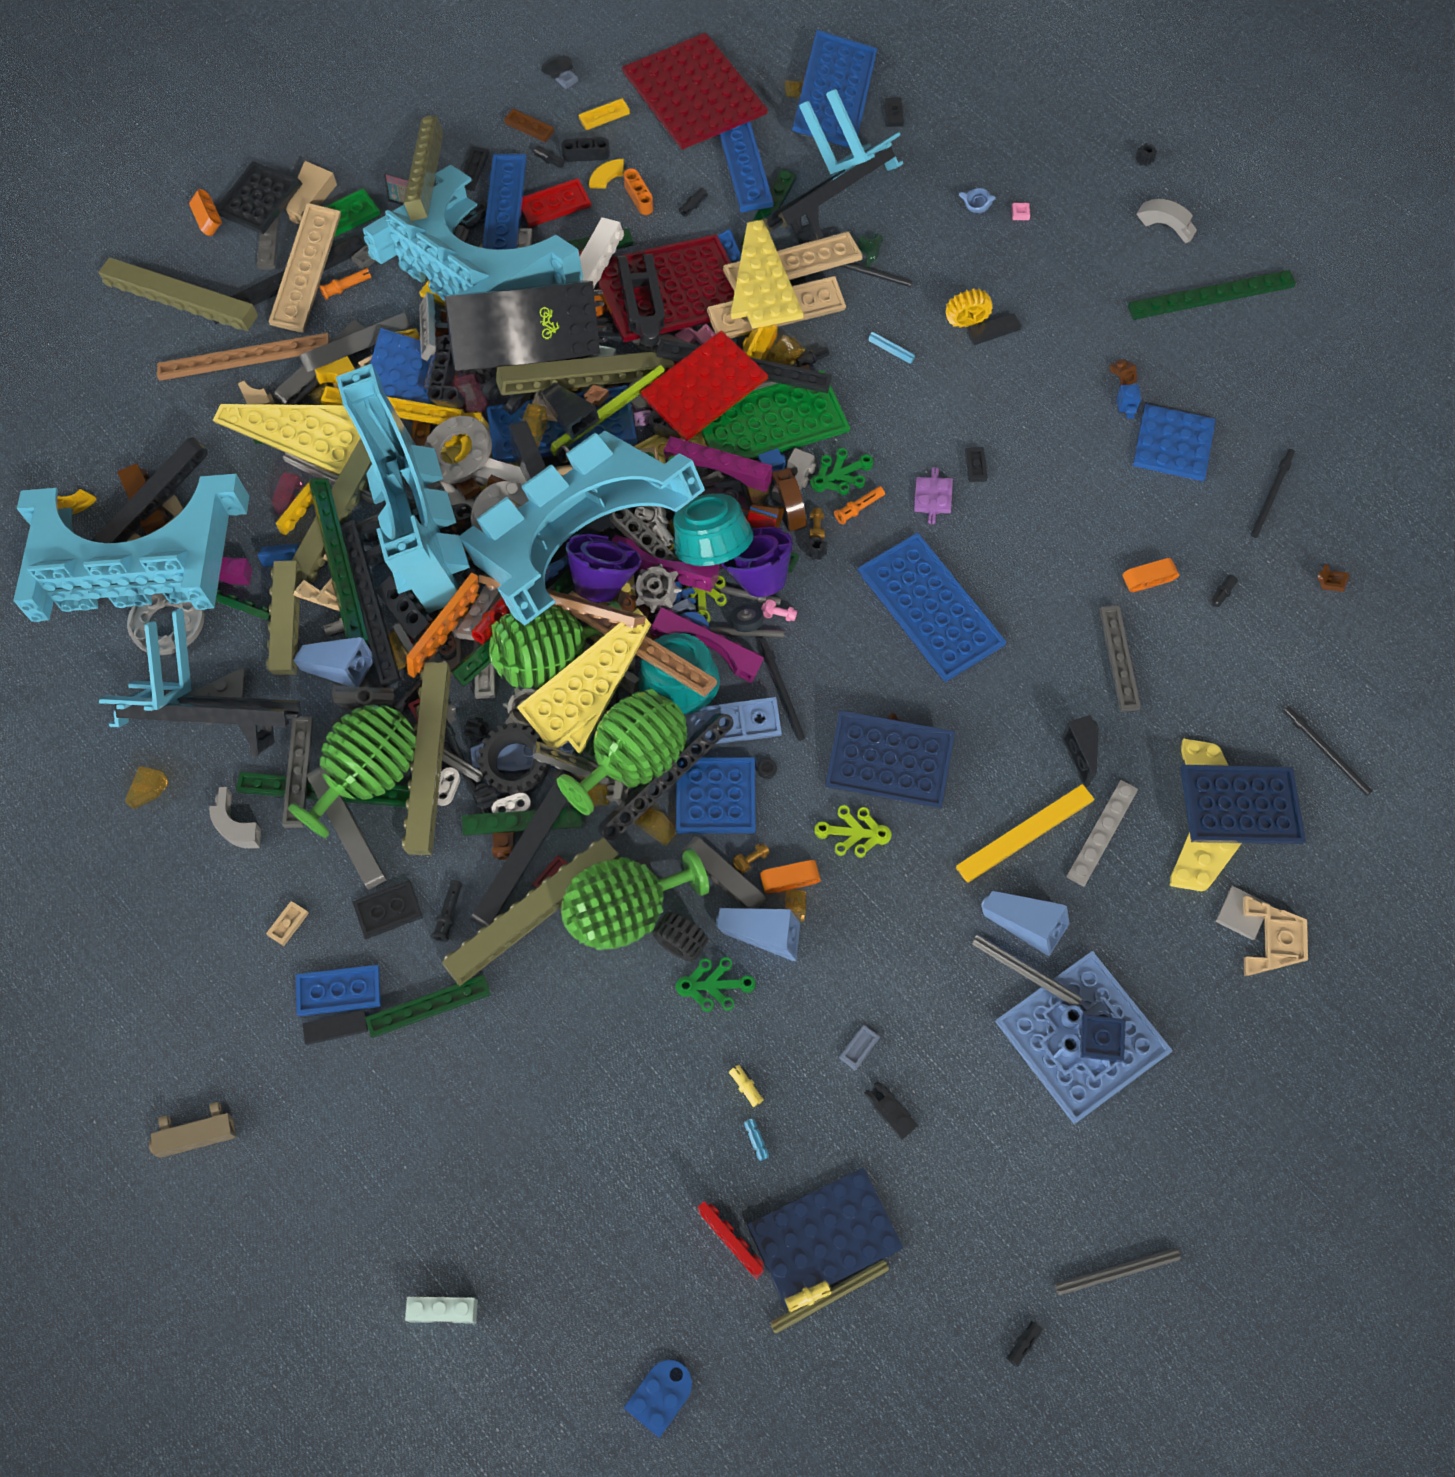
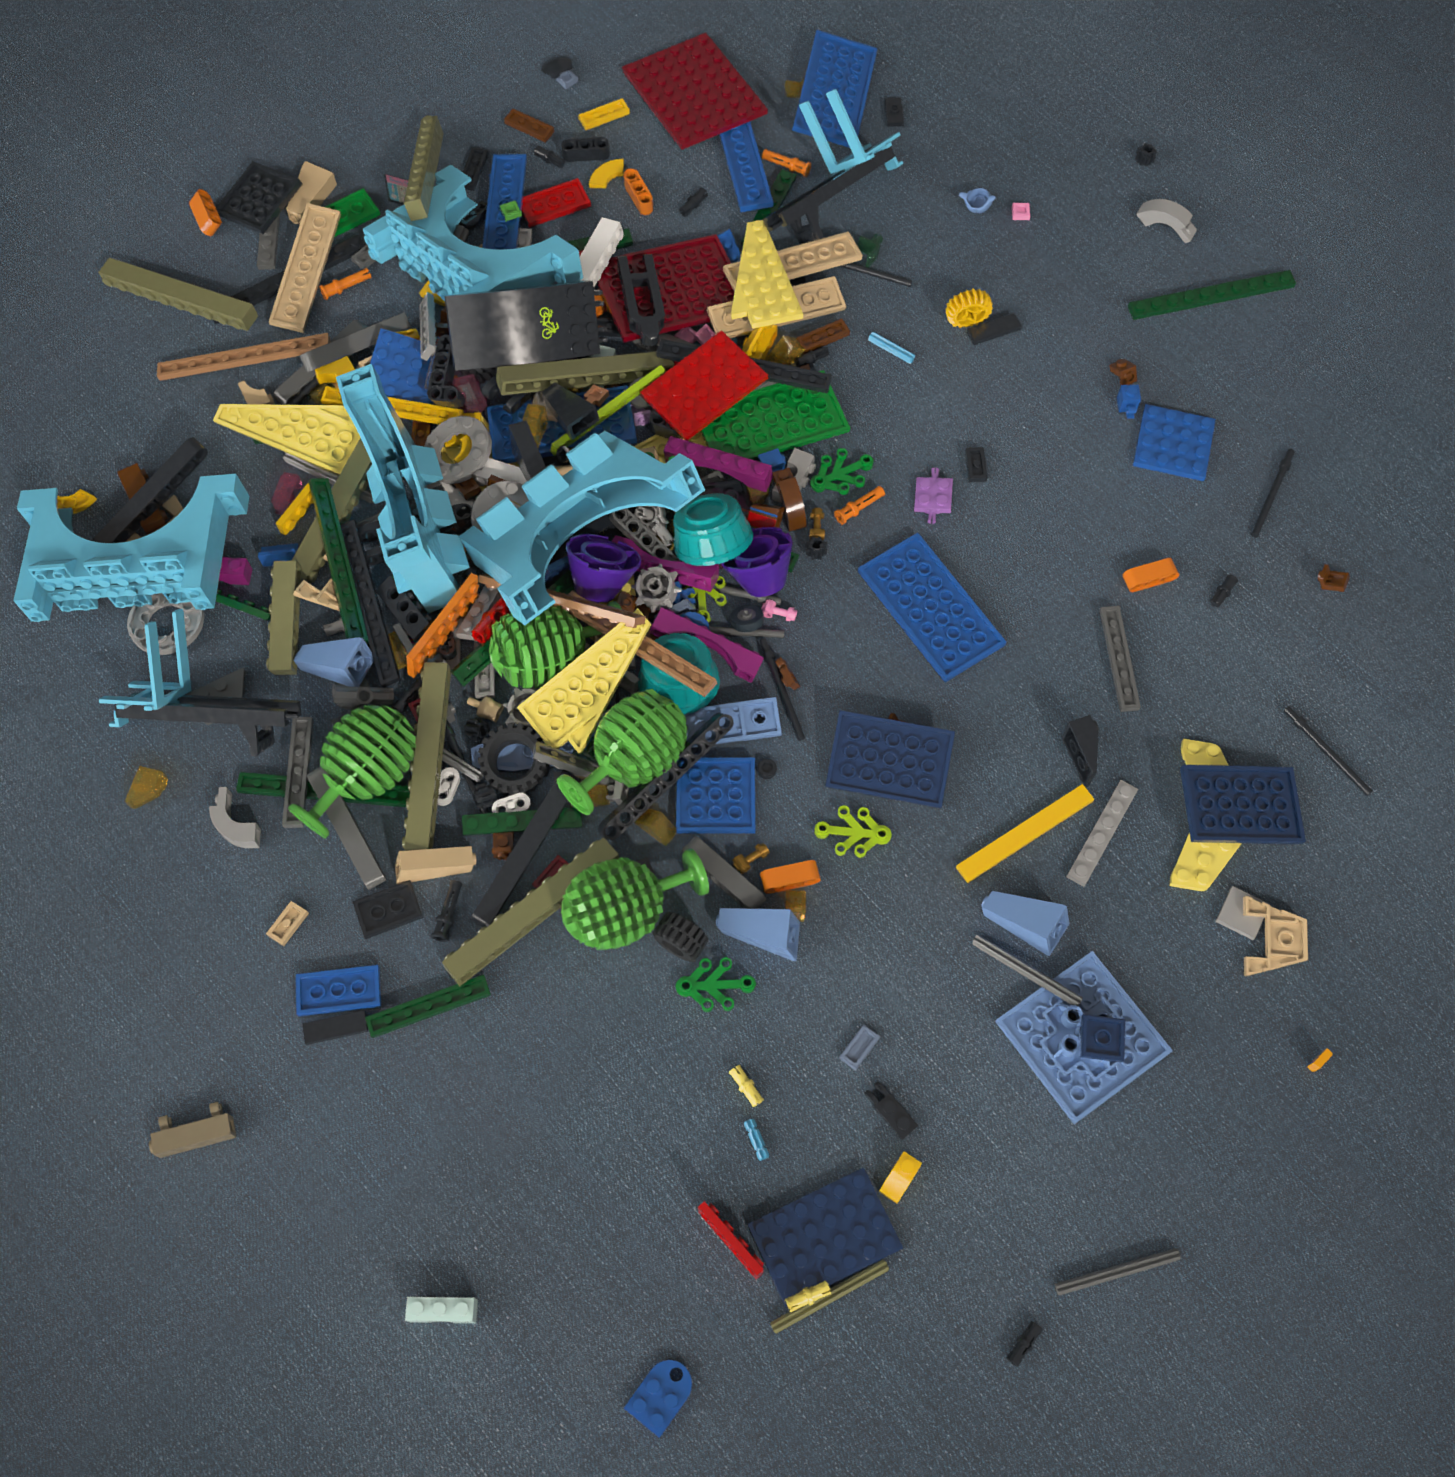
none -> tan slope [395,846,476,884]
none -> tan piece [467,696,504,723]
none -> bright green tile [500,201,522,221]
none -> orange pin [762,149,811,177]
none -> reddish brown plate [775,657,801,691]
none -> reddish brown plate [796,319,850,354]
none -> yellow arch [879,1152,922,1204]
none -> light orange tile [1307,1048,1333,1072]

